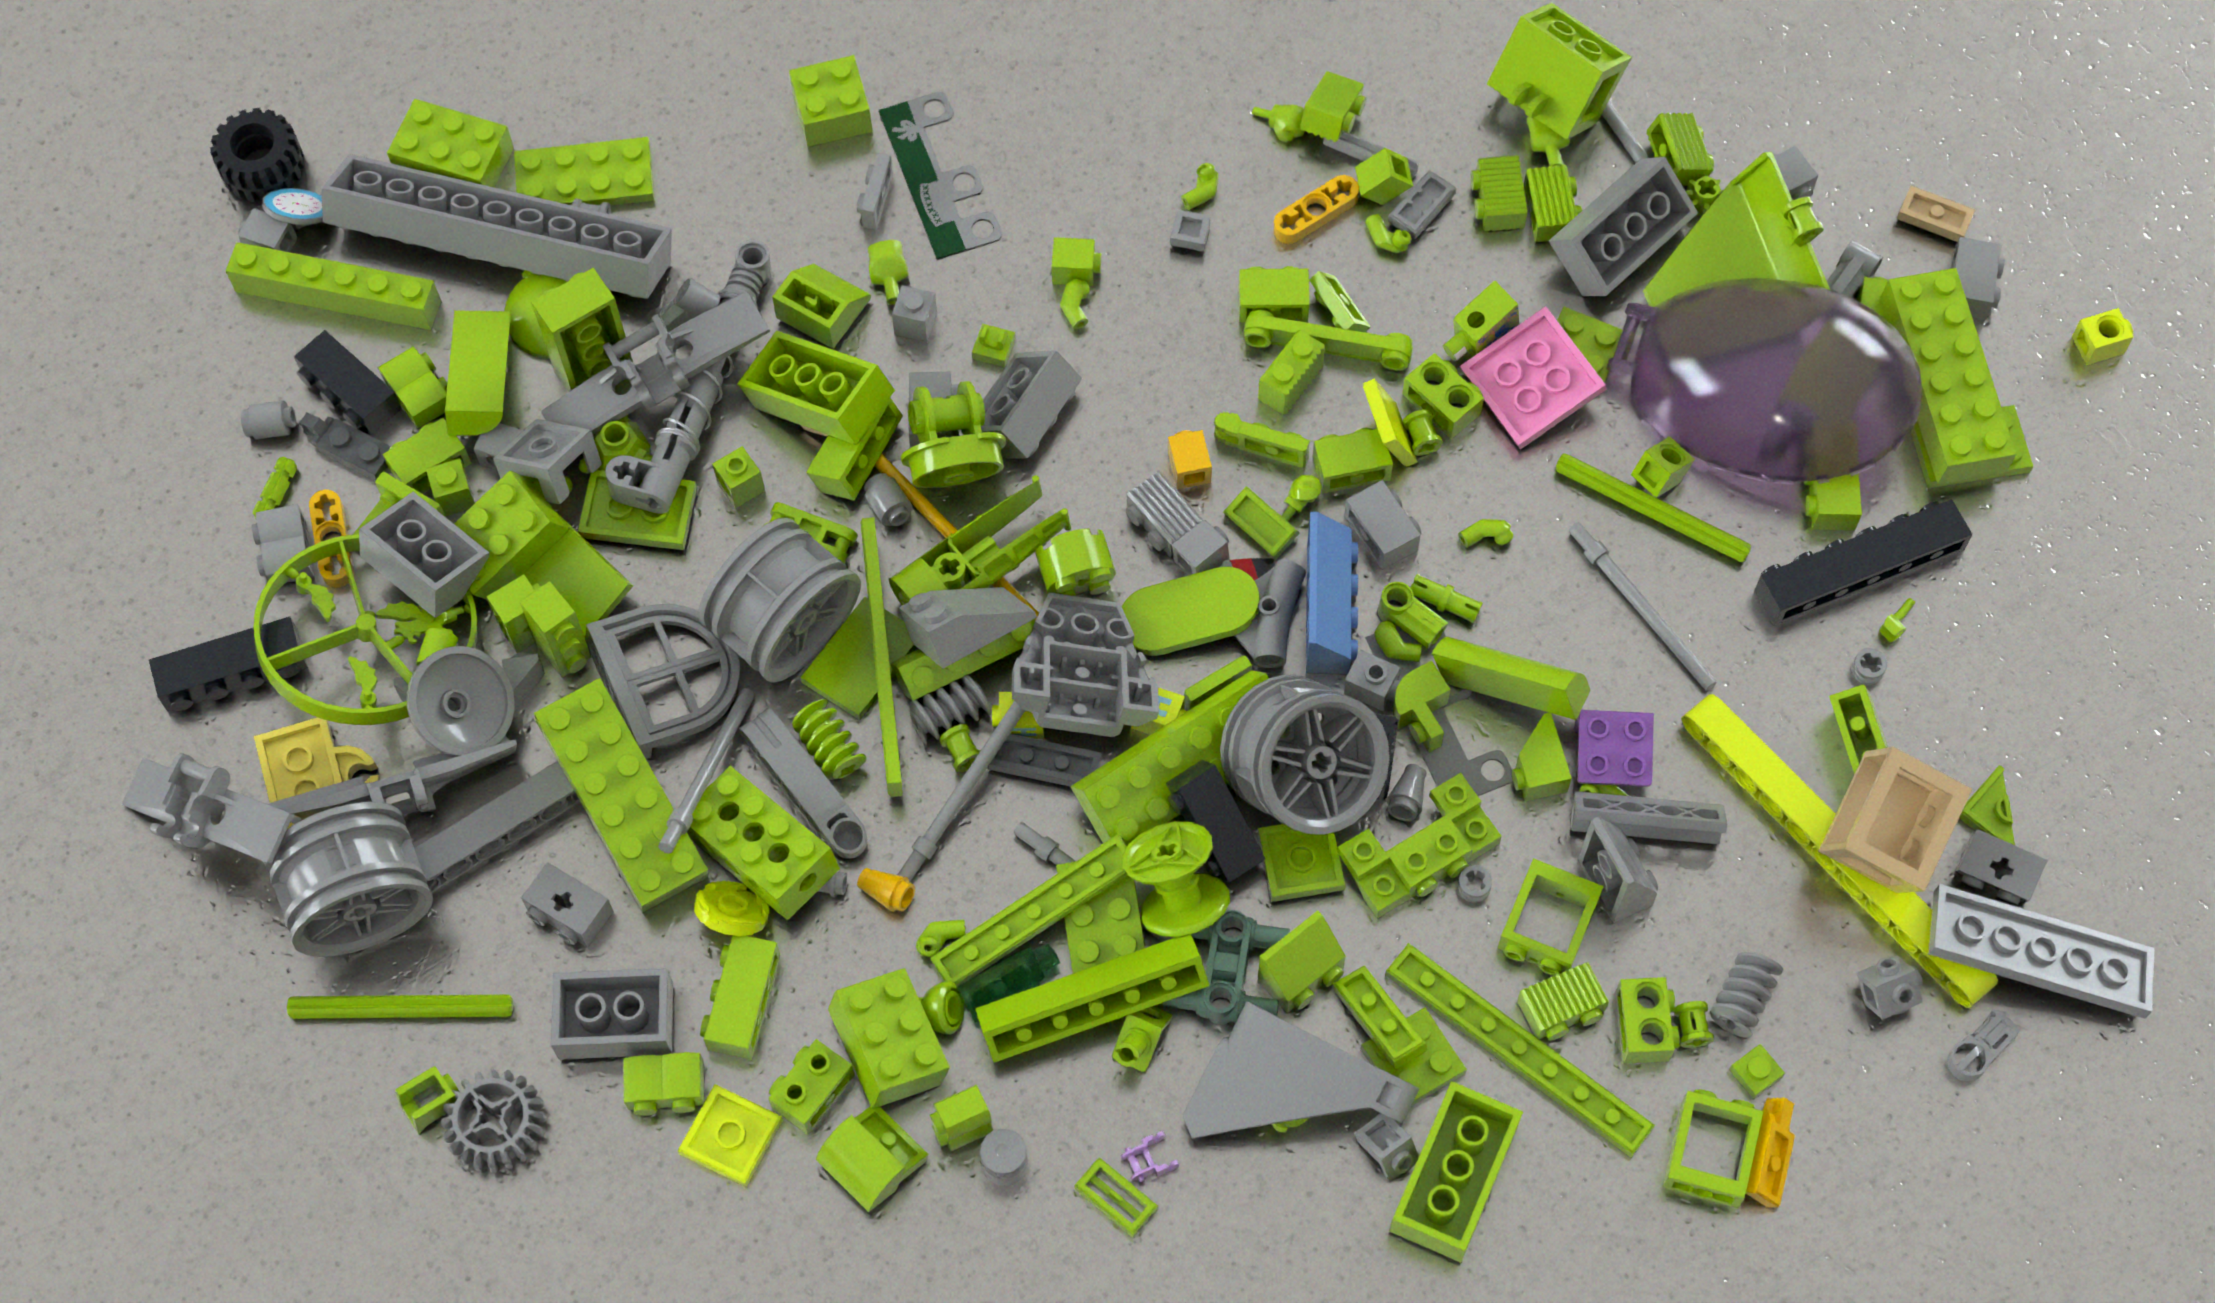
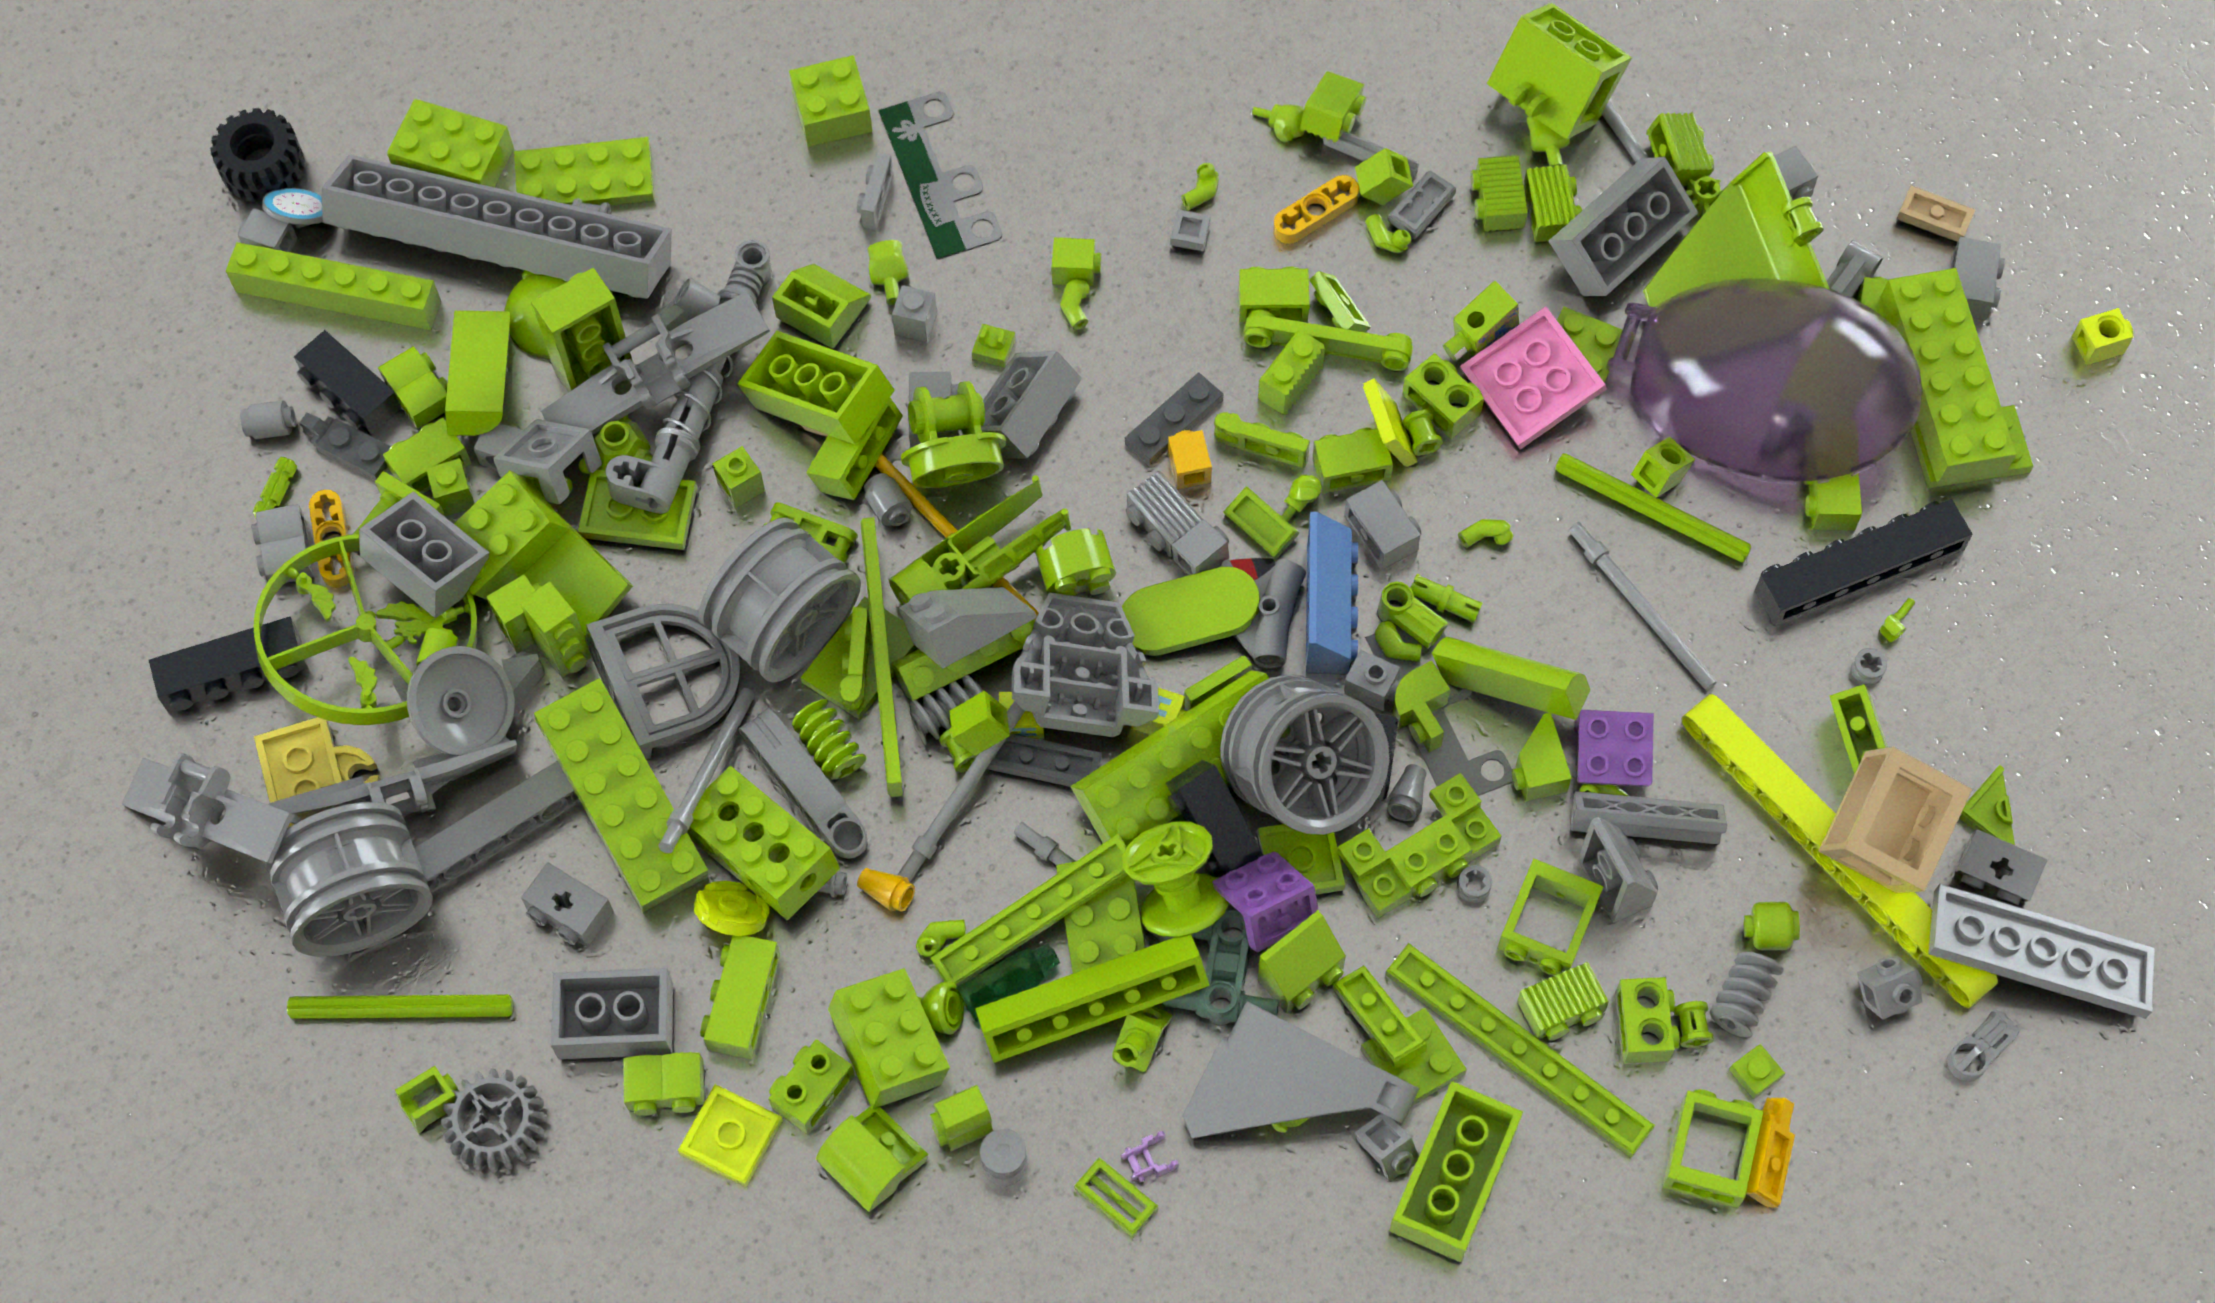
none -> lime hinge [839,607,870,714]
none -> lime brick [949,690,1010,756]
none -> dark grey plate [1125,372,1223,466]
none -> medium lavender bracket [1213,852,1318,953]
none -> lime head [1744,901,1800,950]

